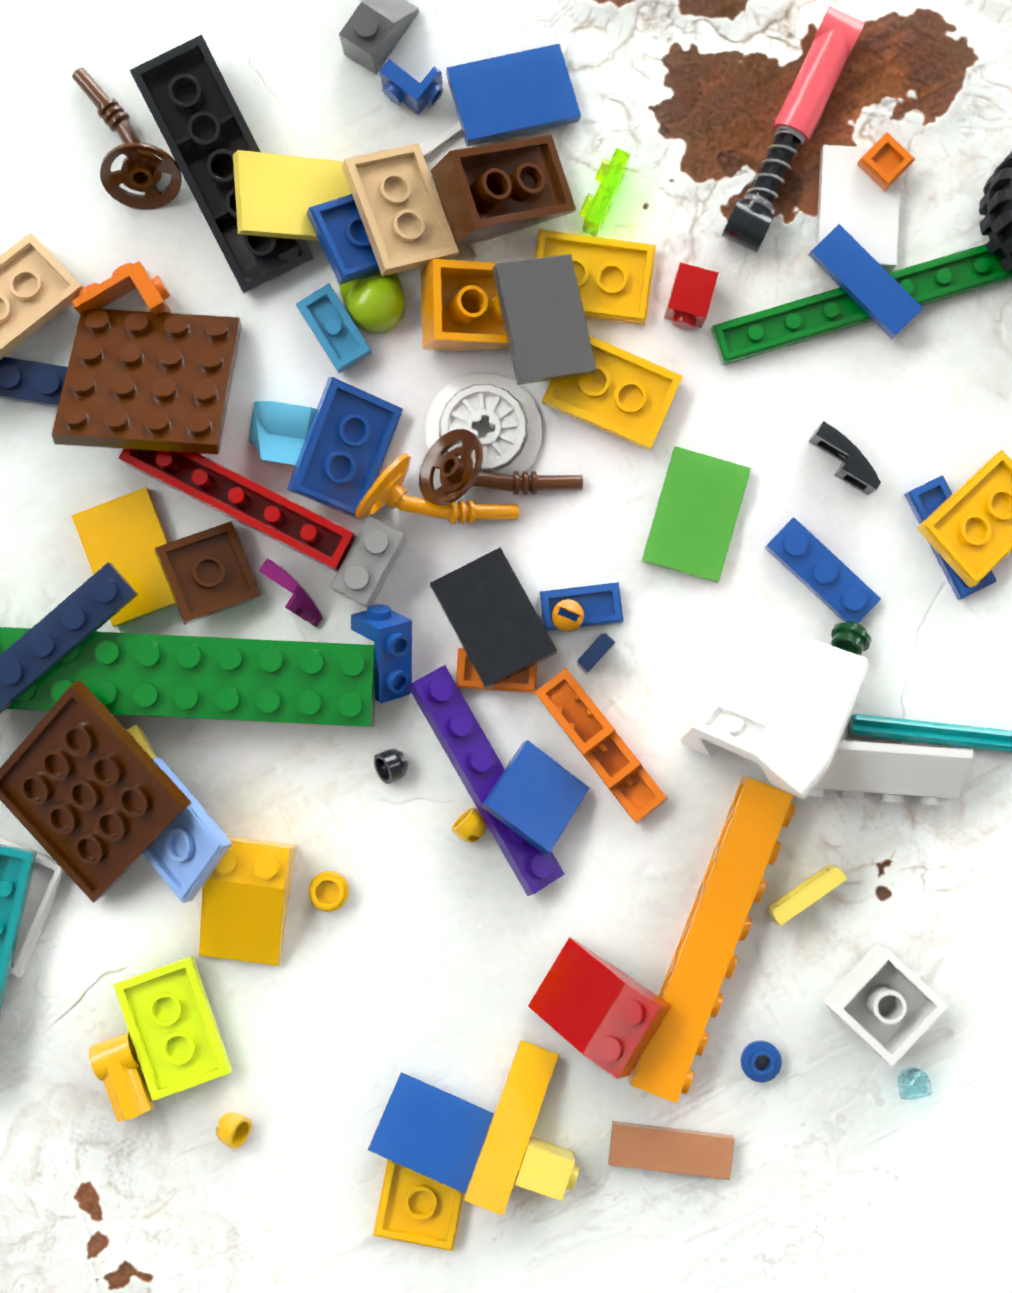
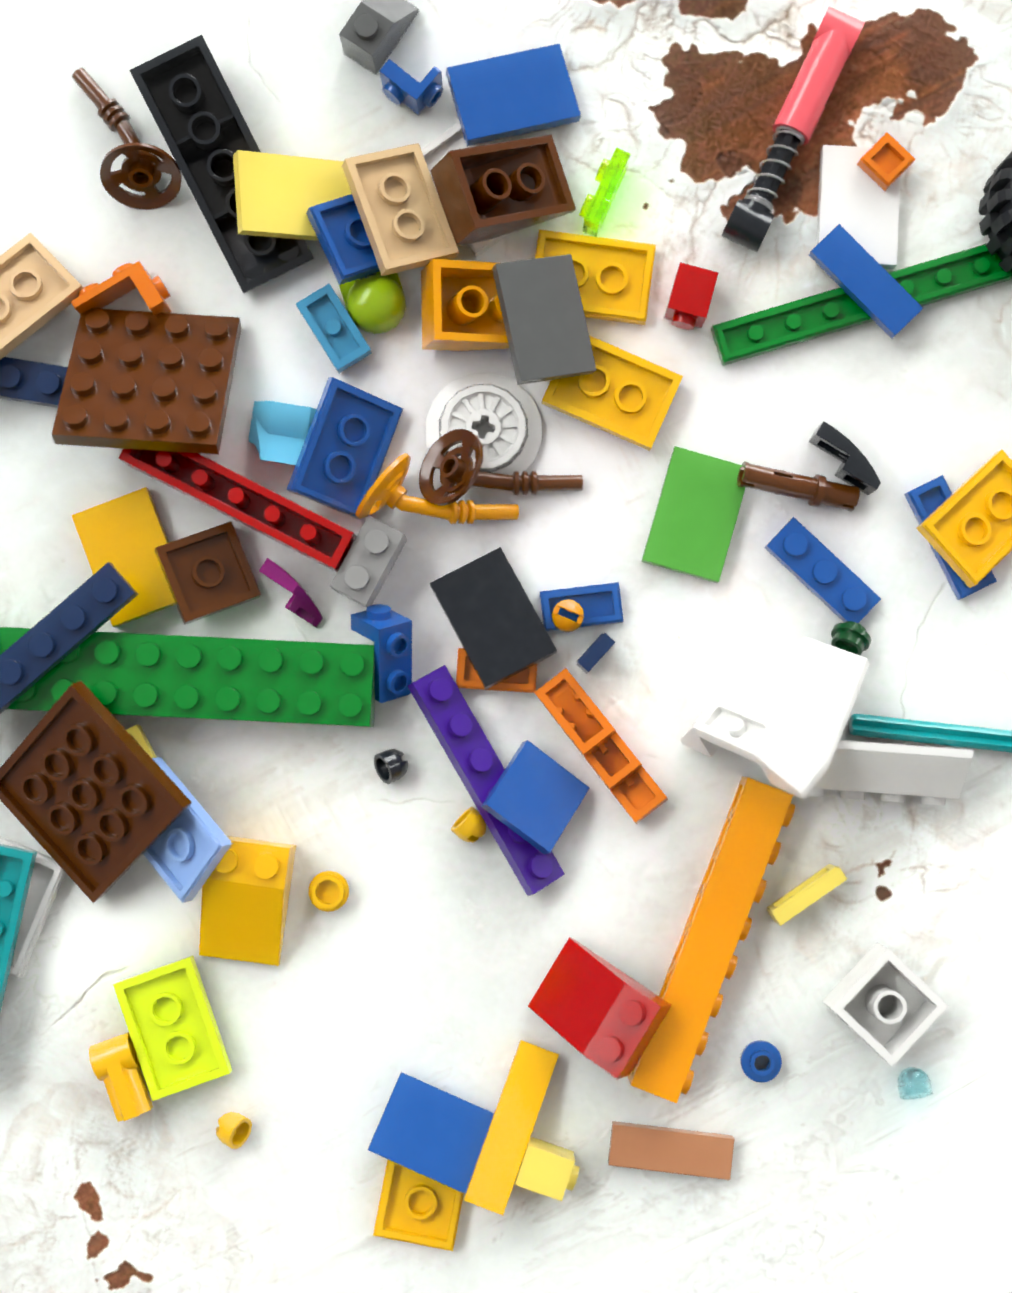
none -> reddish brown pin [737,461,860,512]

